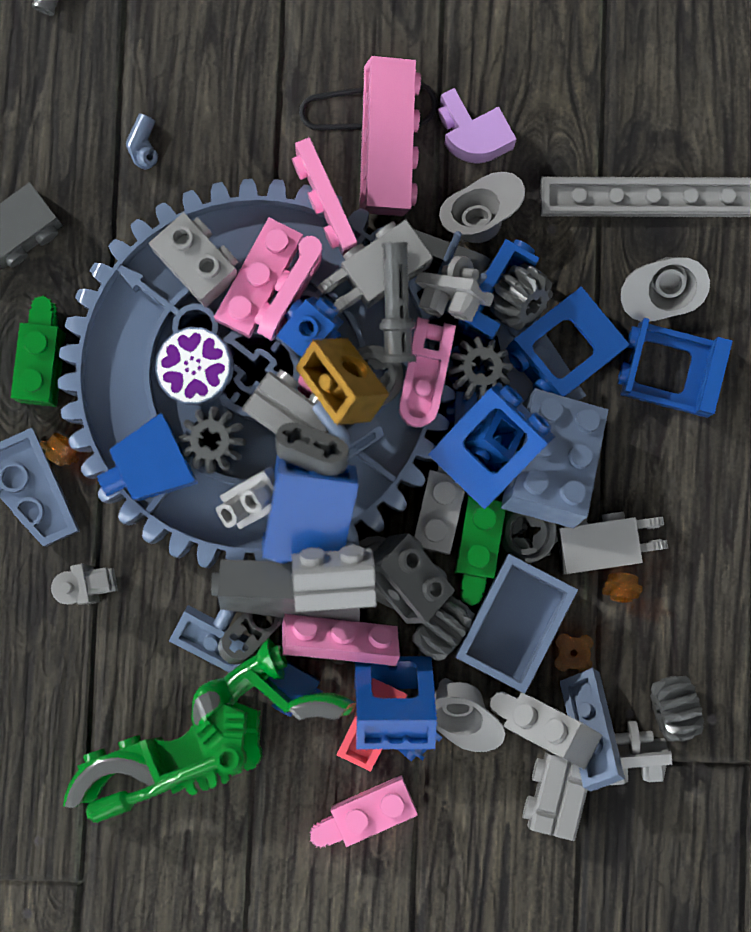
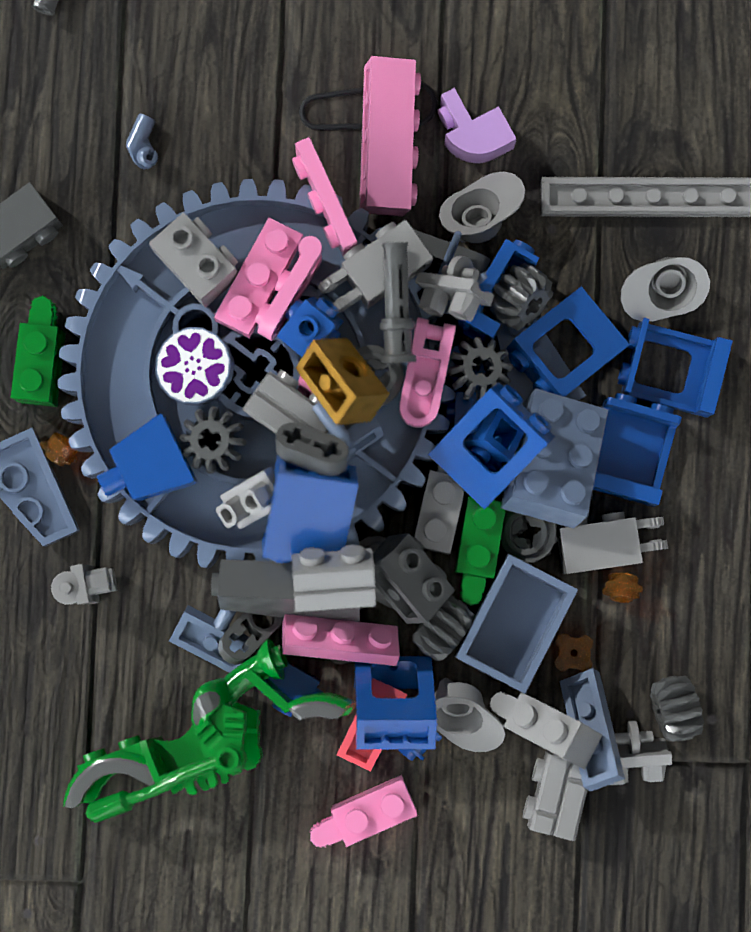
none -> blue panel [593,393,682,507]

